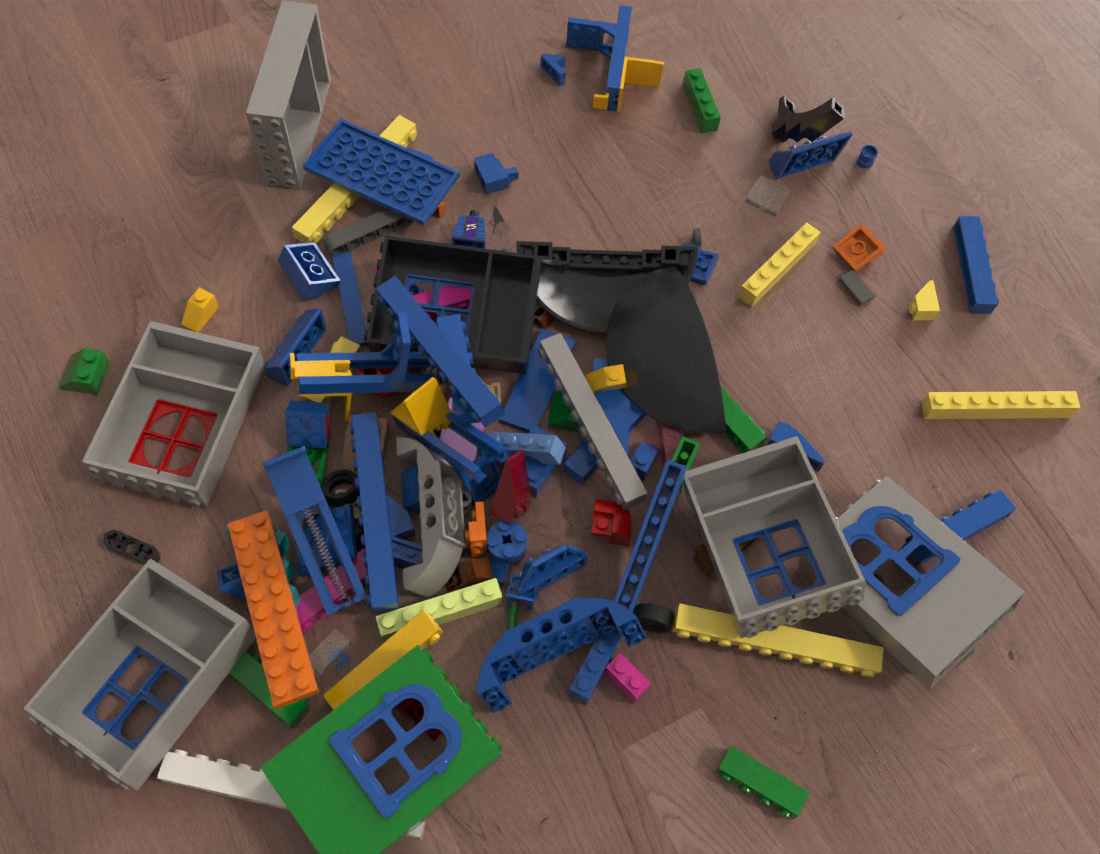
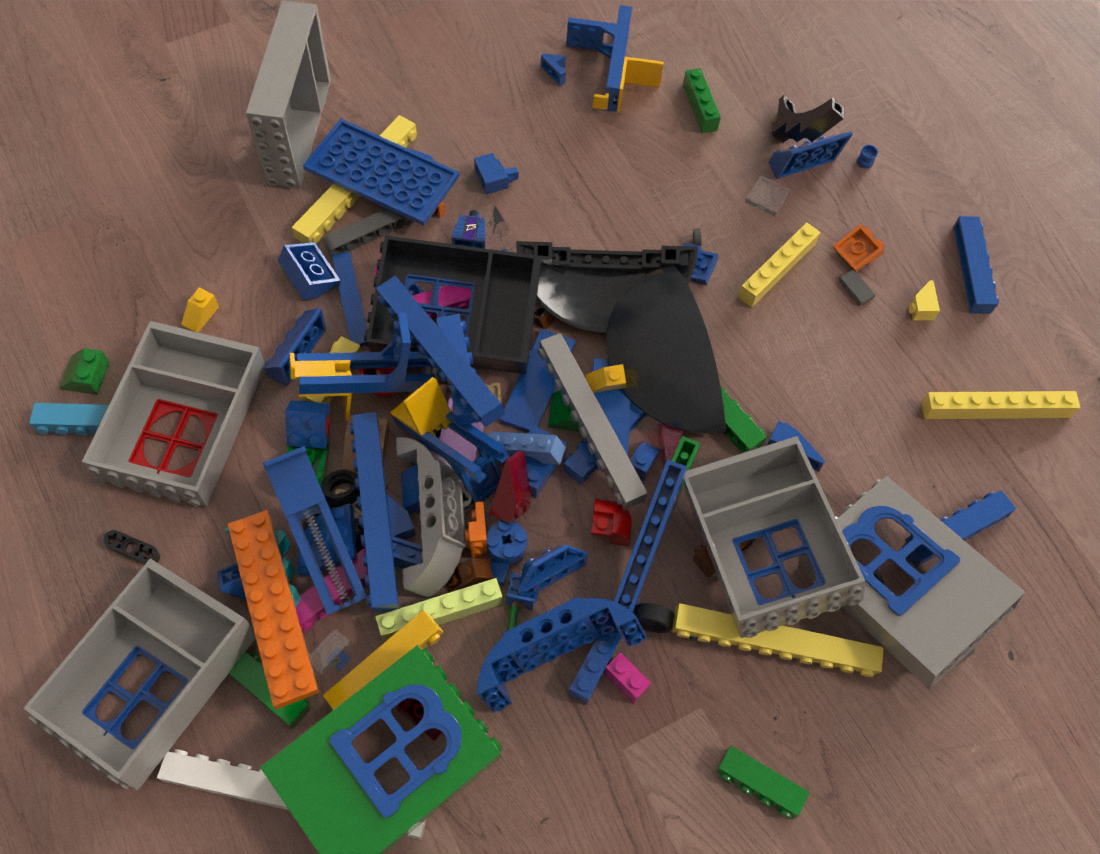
none -> dark azure brick [29,403,109,435]

